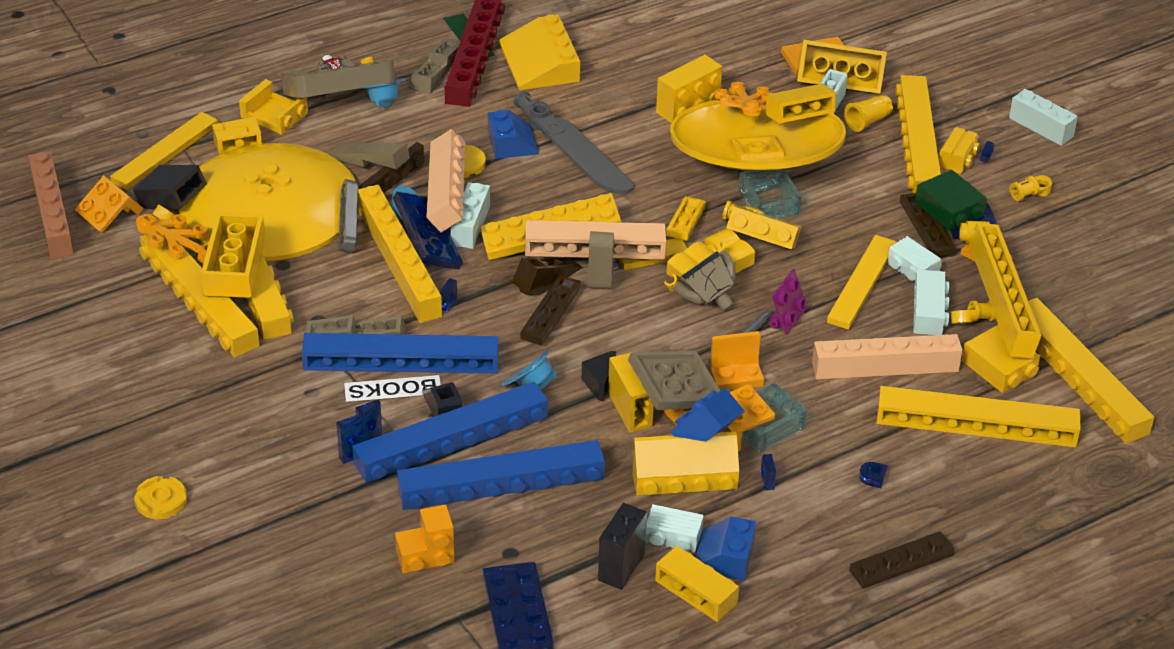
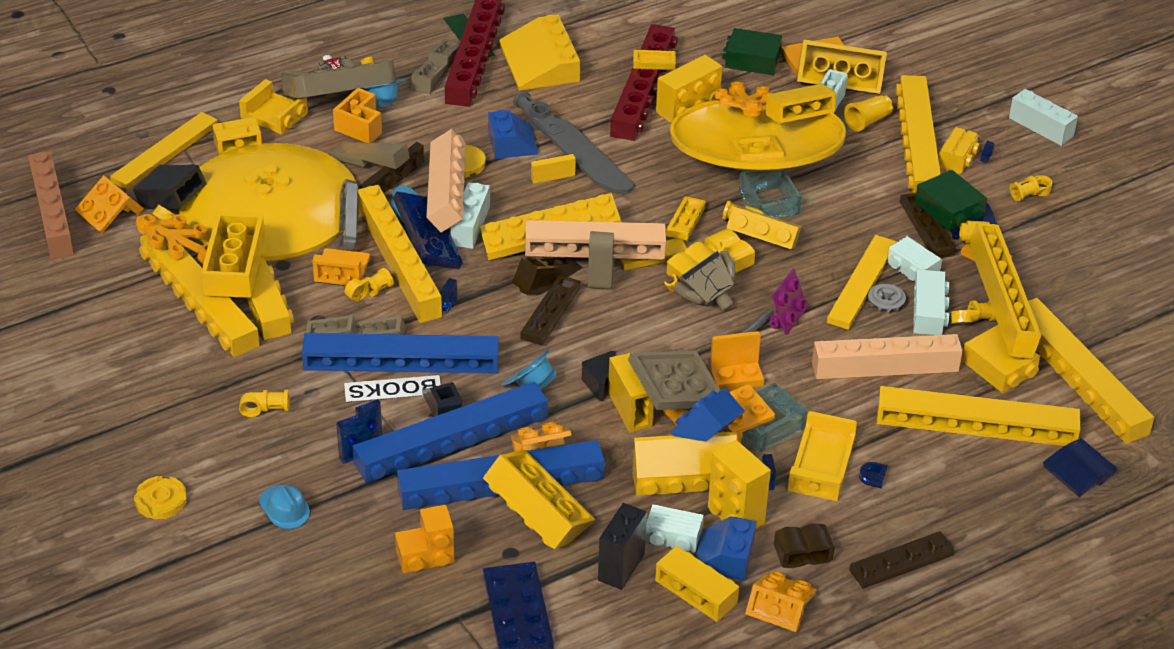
none -> yellow connector [239,390,290,417]
none -> dark azure piece [259,485,310,529]
none -> light orange bracket [312,248,370,285]
none -> light orange brick [333,88,382,143]
none -> yellow connector [344,268,394,302]
none -> yellow slope [483,450,596,549]
none -> light orange bracket [511,422,572,452]
none -> yellow tile [531,154,576,184]
none -> dark red brick [610,24,678,141]
none -> yellow tile [633,50,676,70]
none -> yellow brick [708,440,771,529]
none -> dark green brick [722,28,782,76]
none -> light orange bracket [745,571,817,632]
none -> dark brown brick [773,523,835,568]
none -> yellow panel [788,411,857,502]
none -> light grey gear [868,284,906,313]
none -> clear blue slope [1043,438,1118,498]

